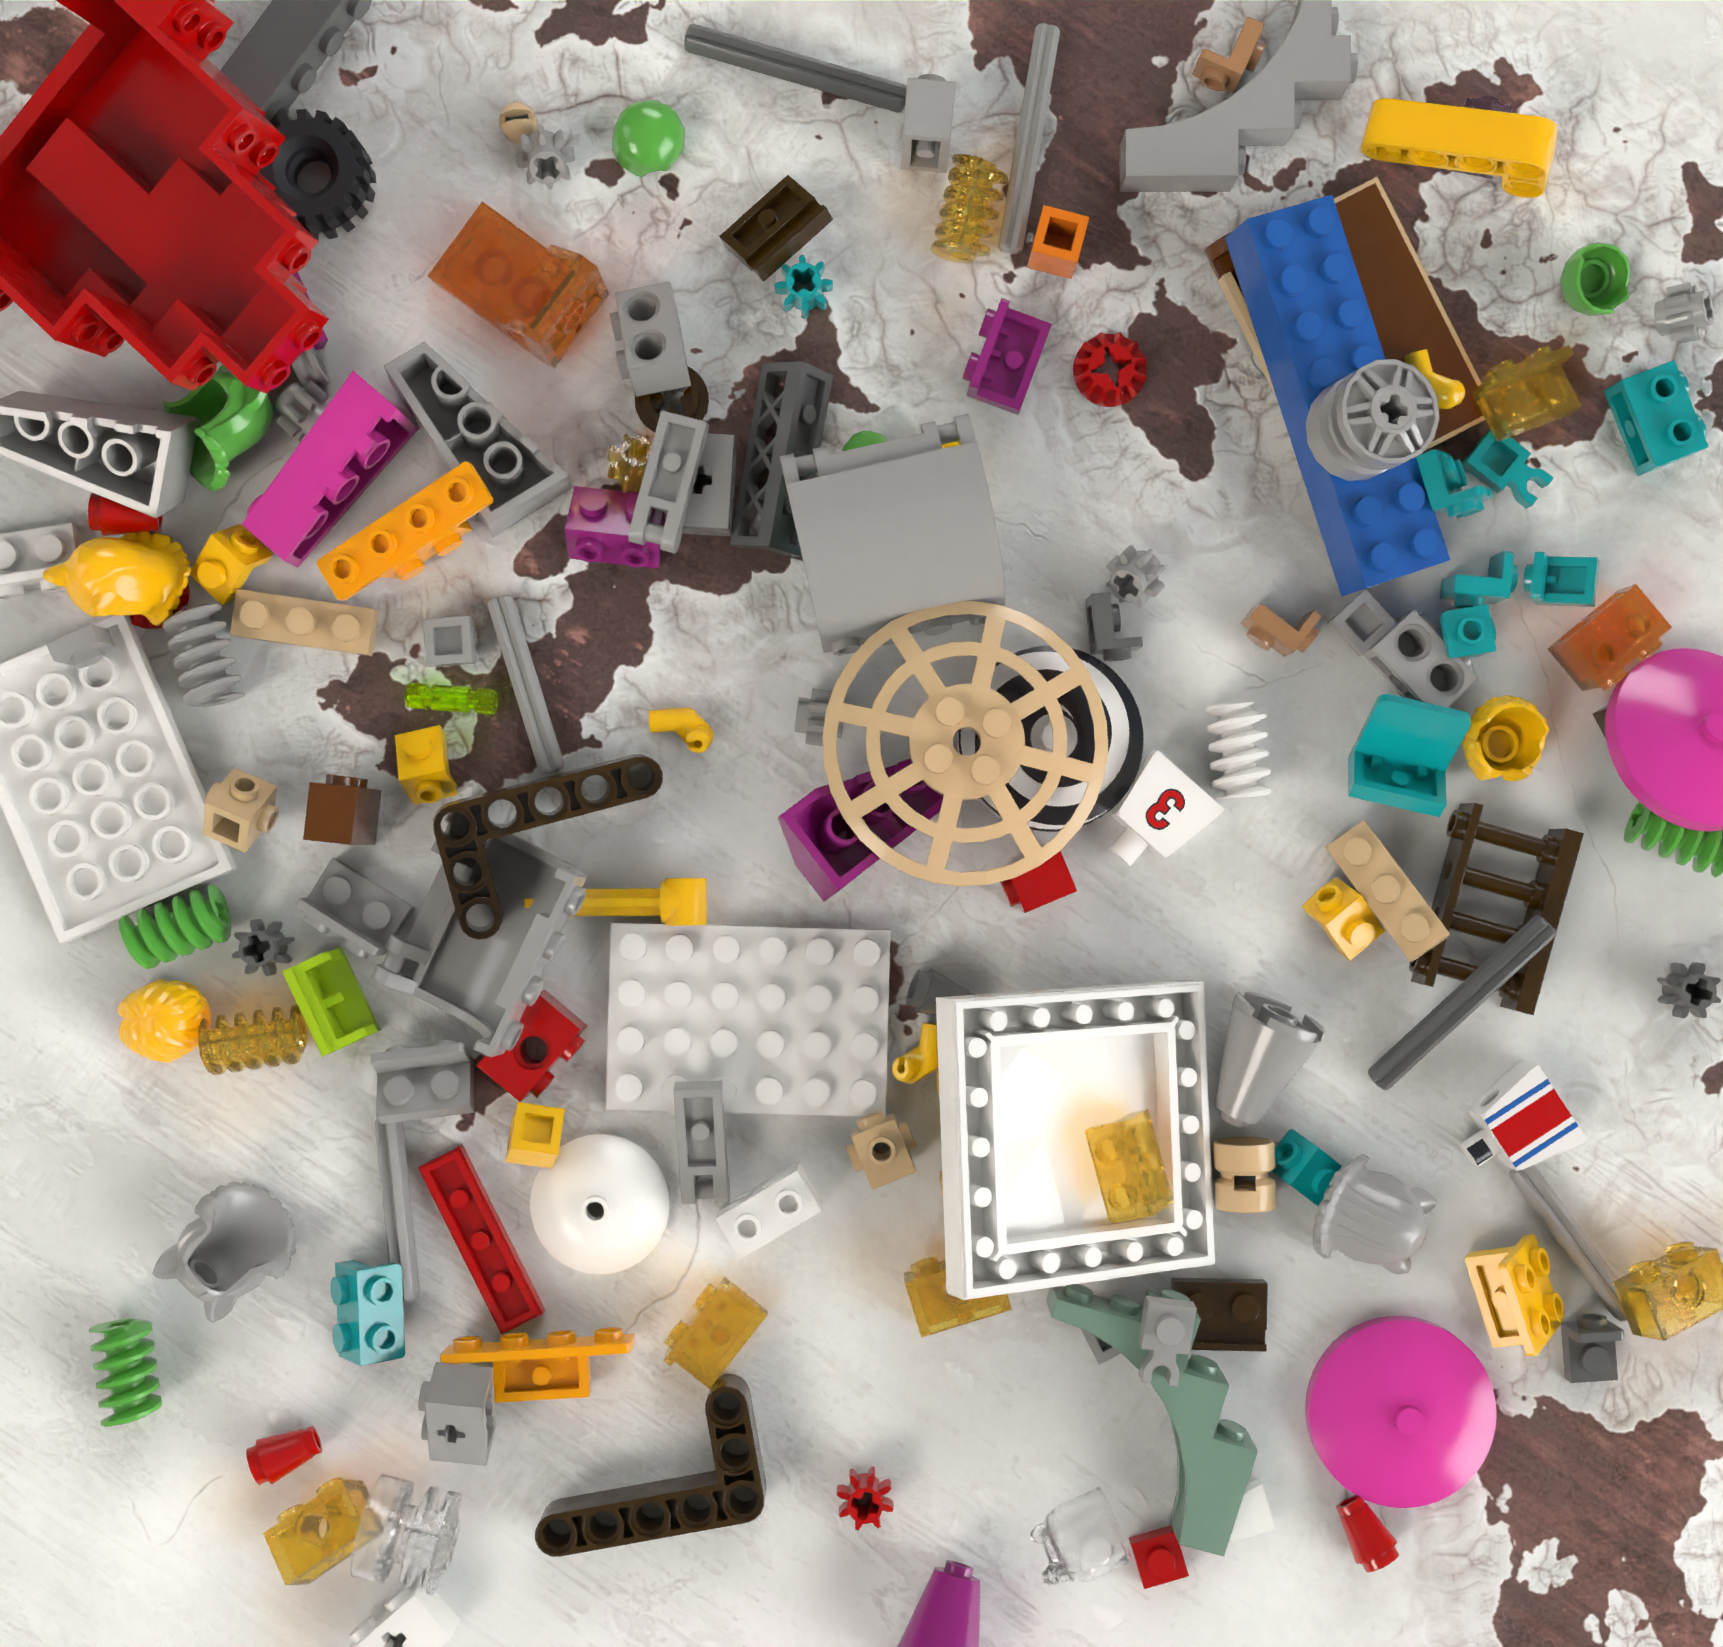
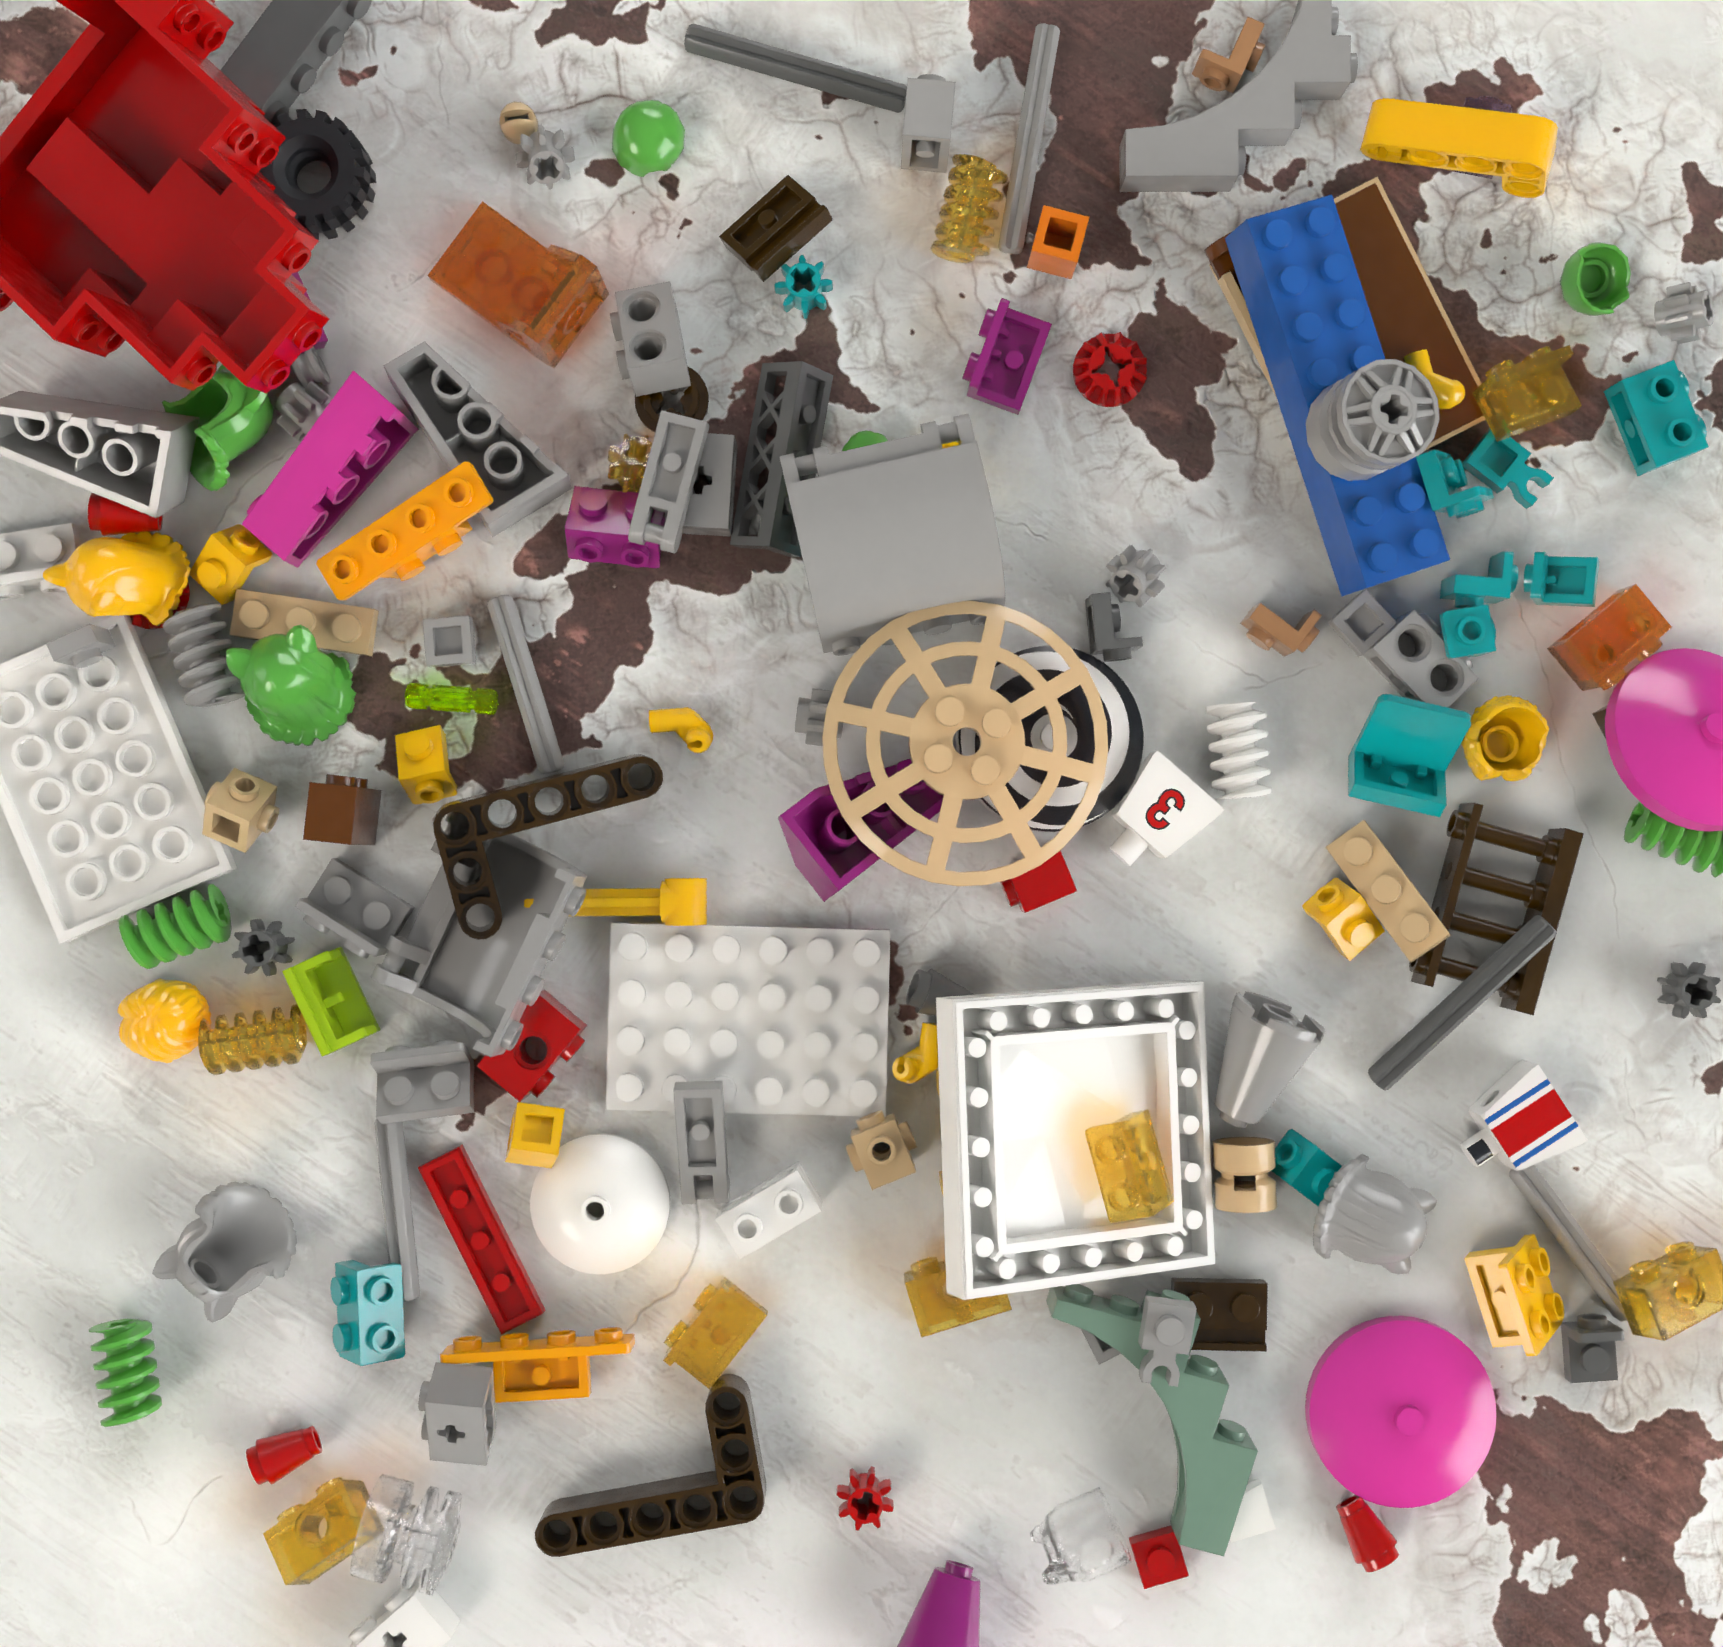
none -> bright green hair [226,625,356,746]

